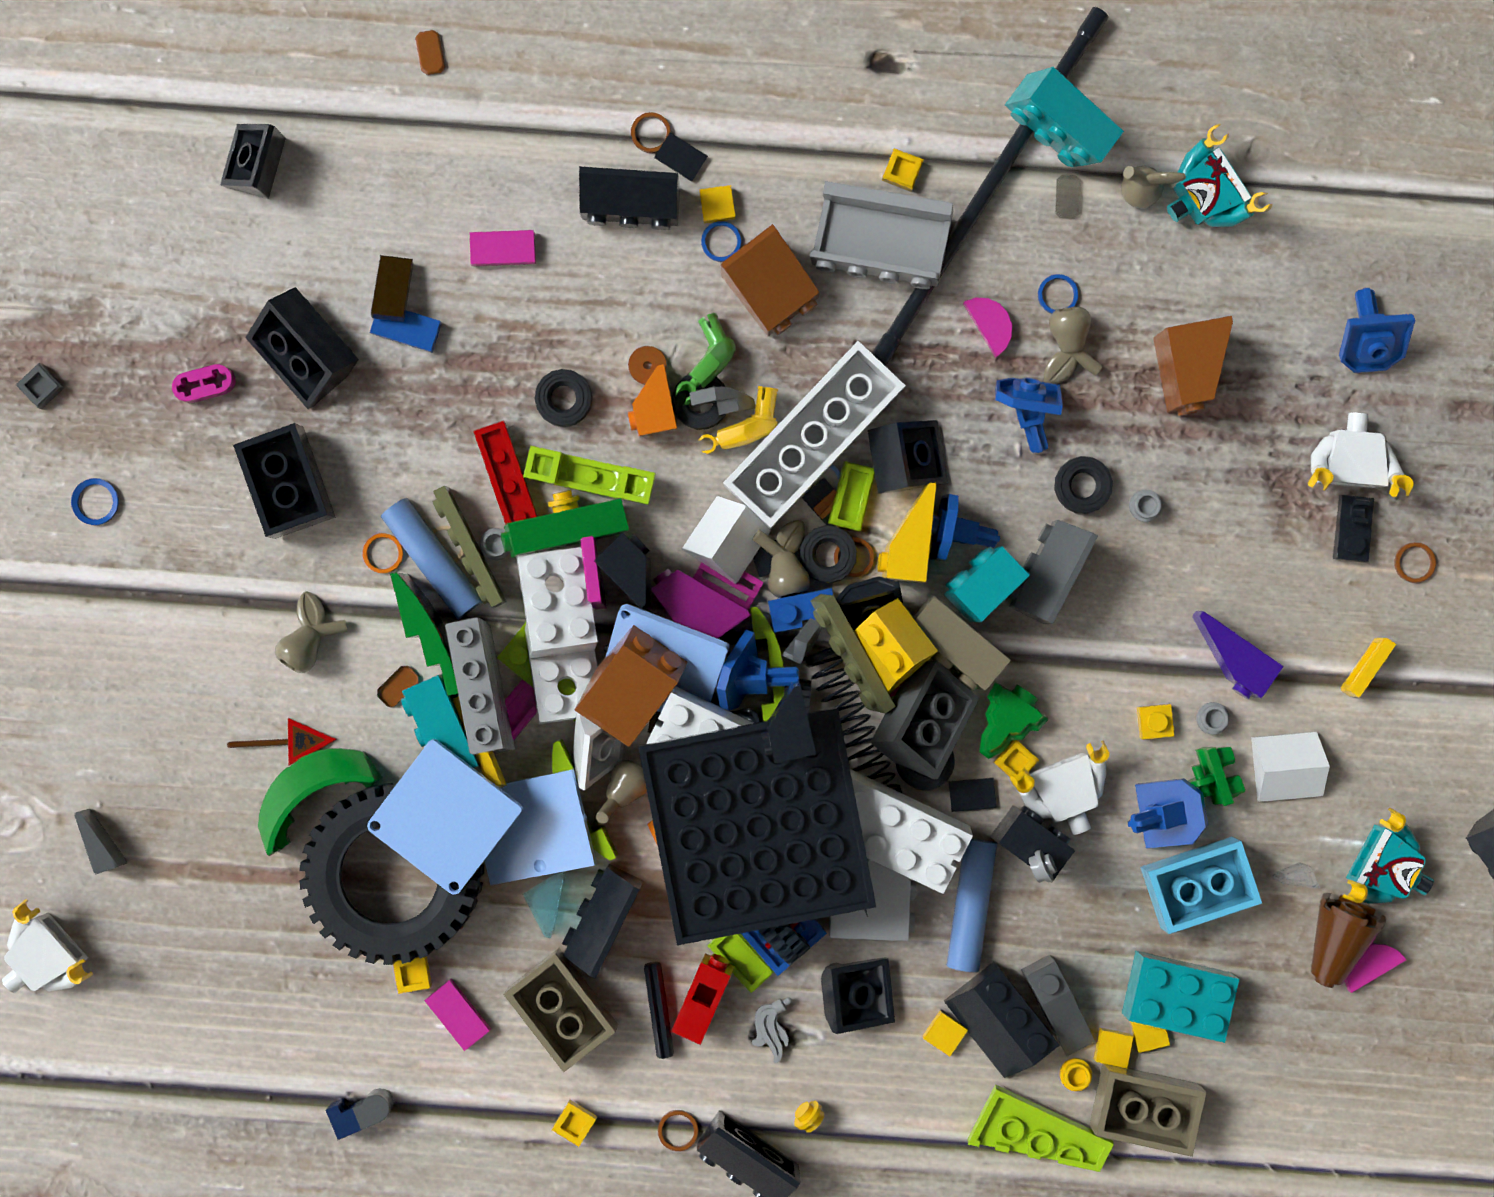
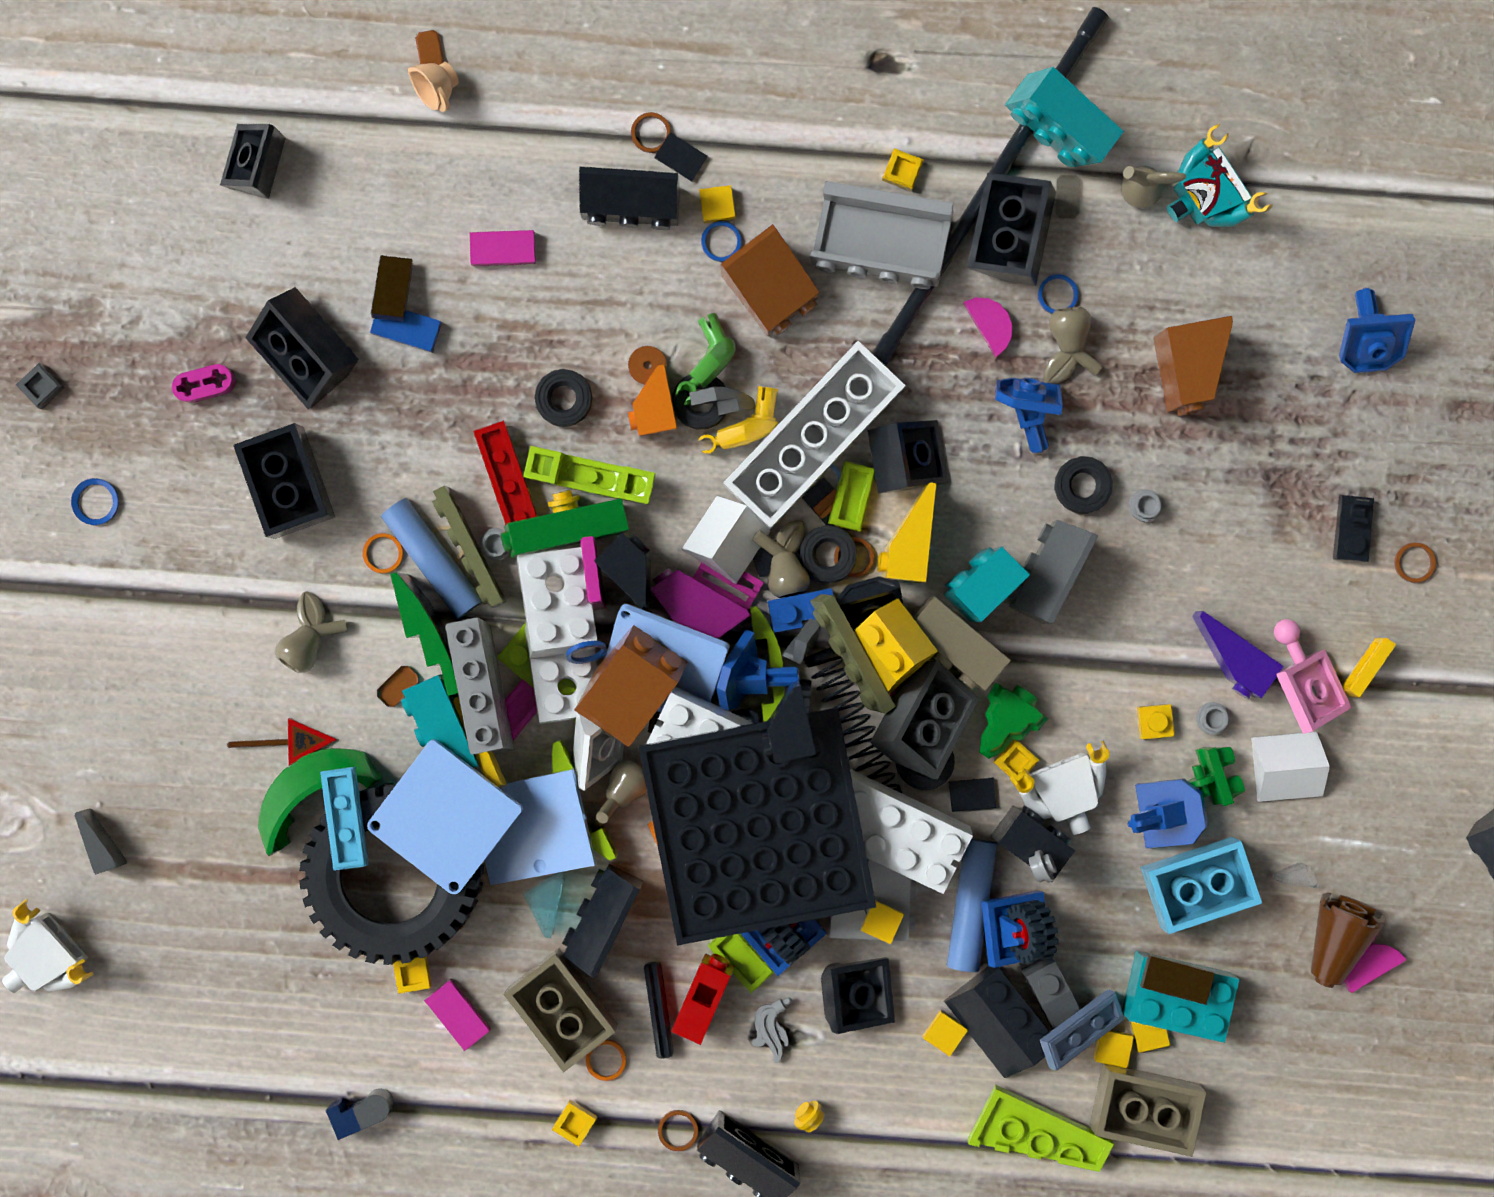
blue piece [929,494,1000,561] -> none
yellow plate [1059,1058,1092,1091] -> none
white torso [1308,413,1414,497] -> none
torso [1342,808,1434,904] -> none
none -> medium azure tile [320,767,369,870]
none -> light nougat piece [407,62,459,112]
none -> blue piece [566,641,607,664]
none -> orange piece [586,1039,626,1081]
none -> yellow tile [860,900,904,944]
none -> black slope [967,173,1056,286]
none -> plate [981,891,1059,968]
none -> sand blue tile [1040,989,1125,1071]
none -> dark brown tile [1140,954,1215,1005]
none -> bright pink plate [1274,619,1352,734]

